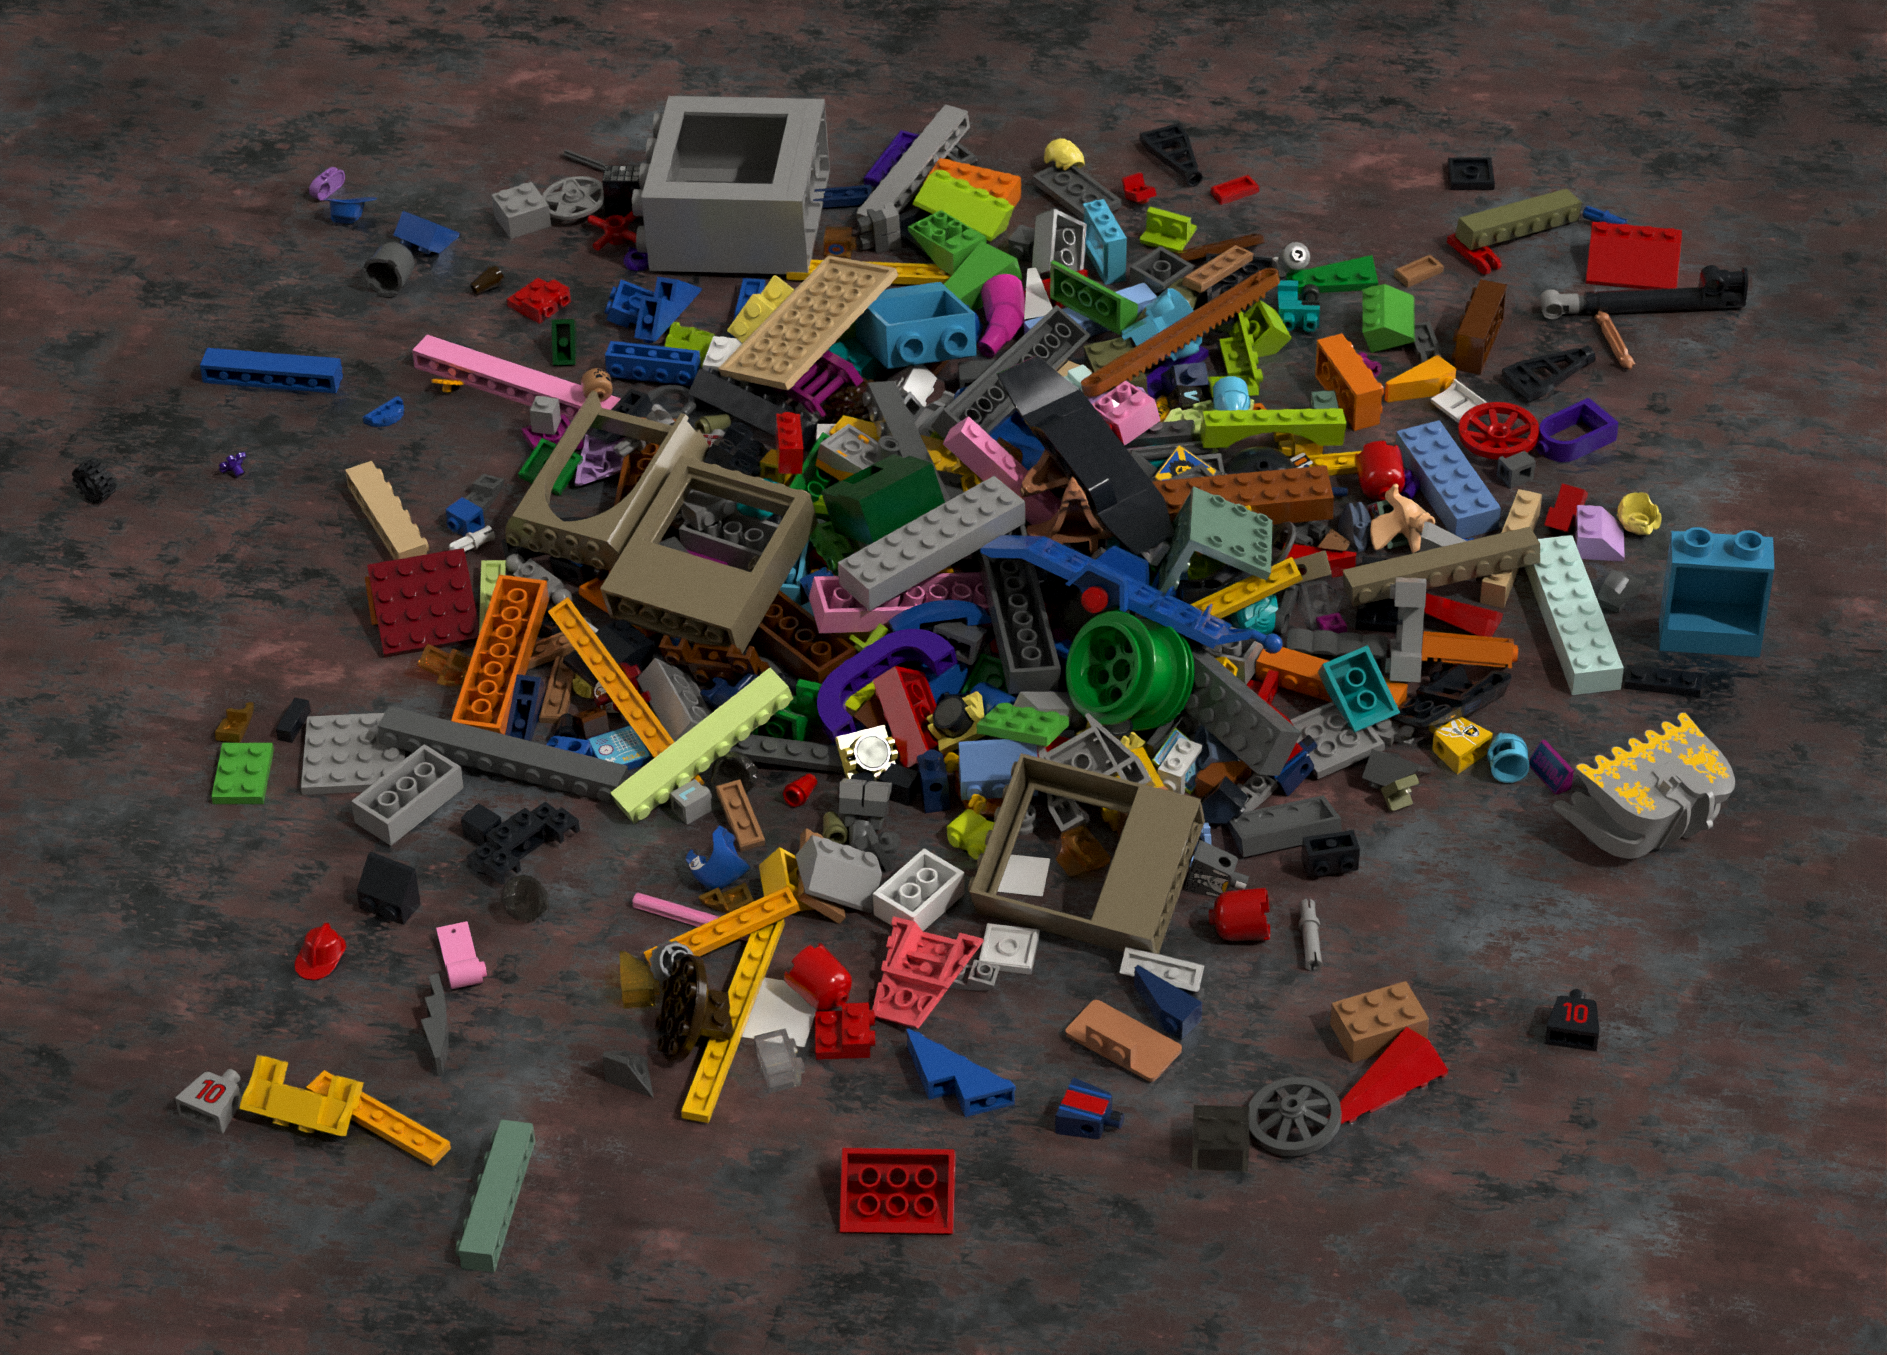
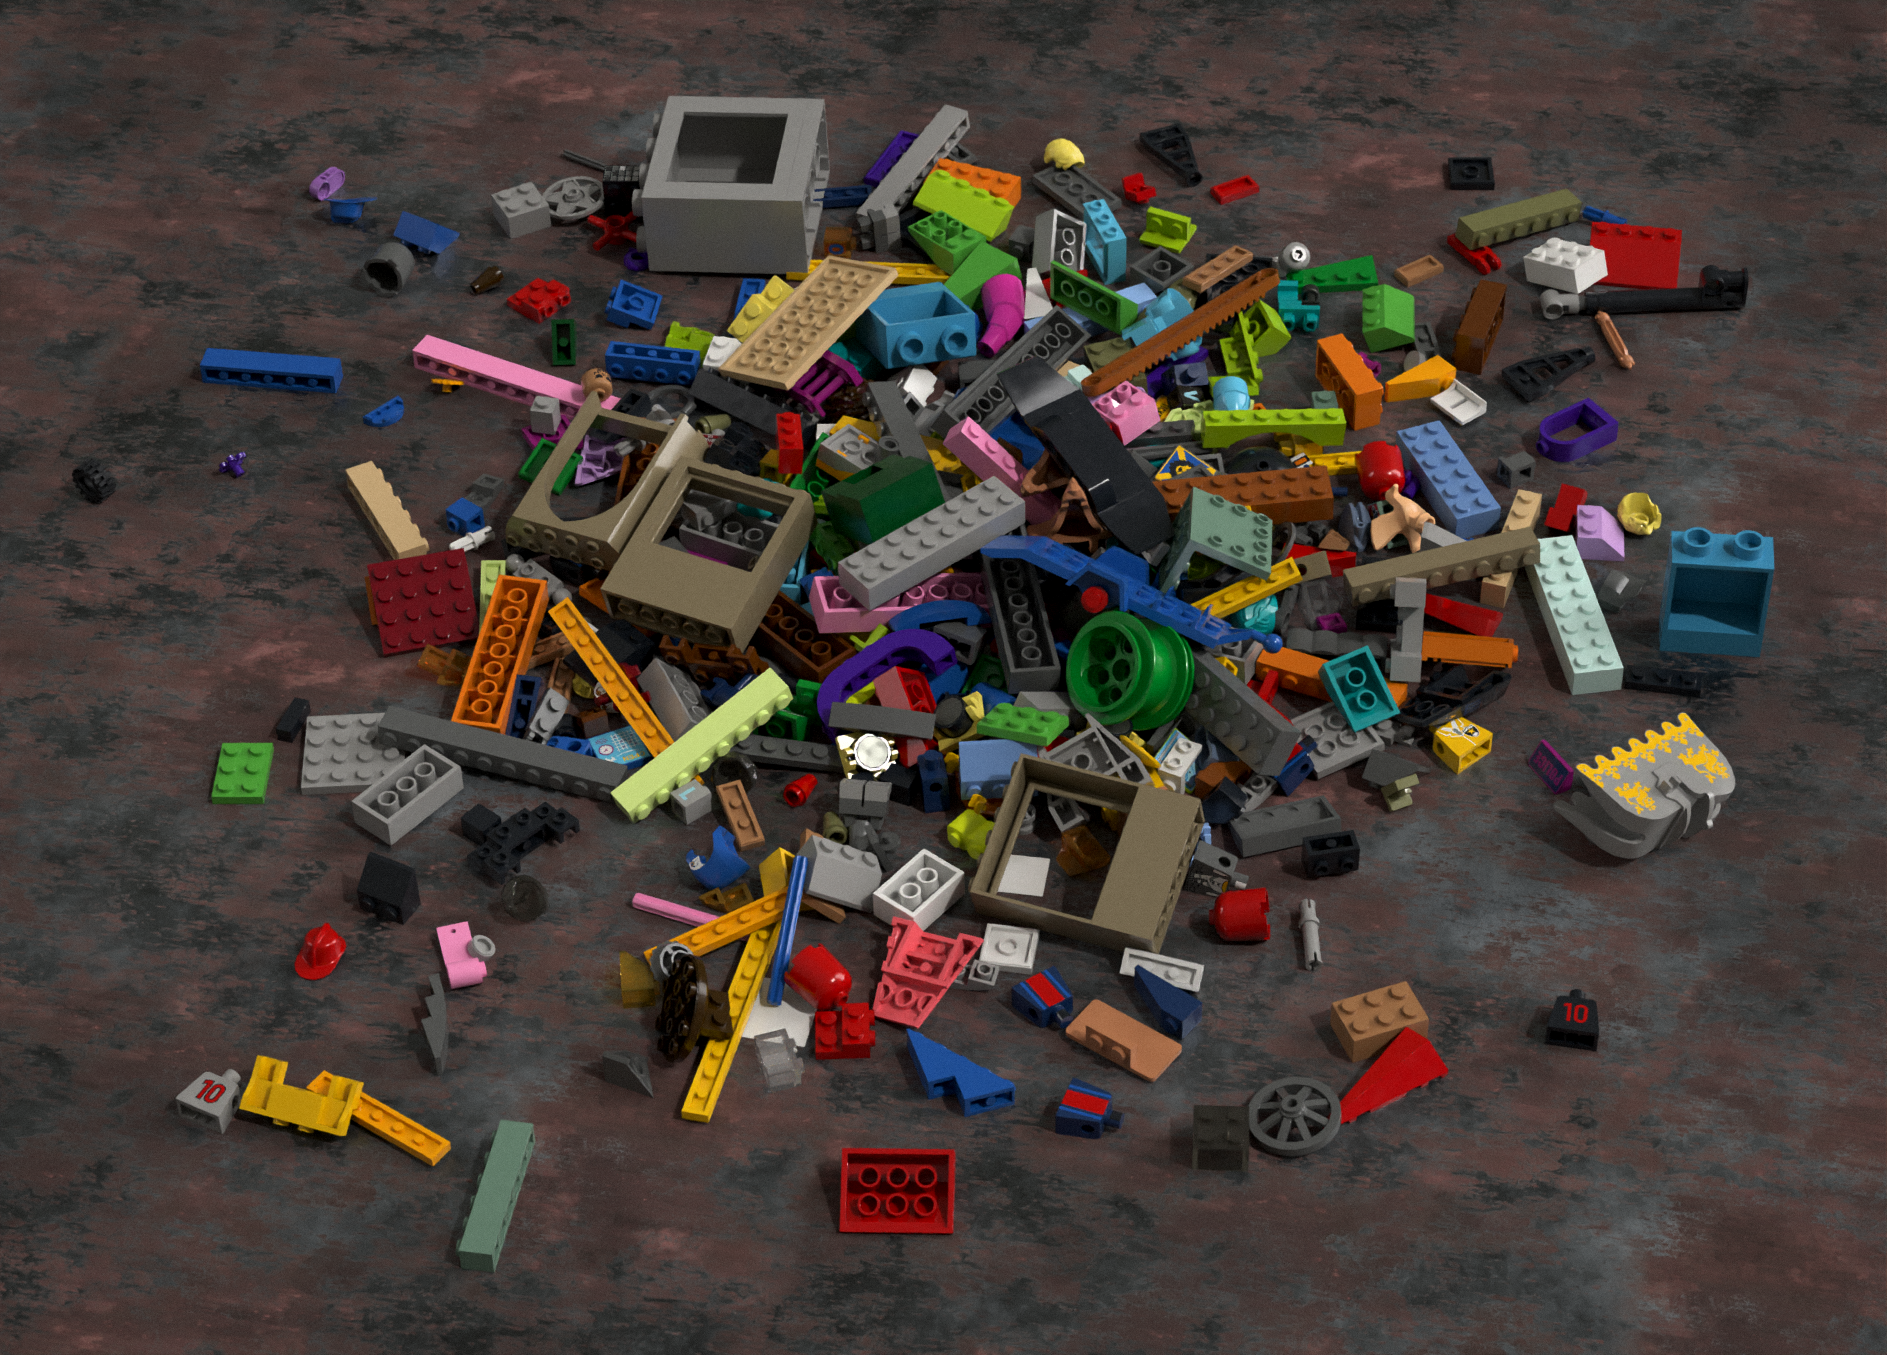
pearl gold slope [215,702,254,743] -> none
blue slope [634,277,702,343] -> none
reddish brown tile [1173,233,1264,261] -> none
red wheel [1458,402,1539,460] -> none
medium azure helmet [1487,733,1529,783] -> none
none -> light grey tile [467,935,495,962]
none -> hinge [522,687,570,745]
none -> blue axle [767,855,808,1006]
none -> dark grey slope [828,702,936,741]
none -> dark blue torso [1012,966,1073,1029]
none -> yellow dish [1119,735,1161,769]
none -> light grey tile [1404,350,1426,371]
none -> white brick [1523,238,1608,294]

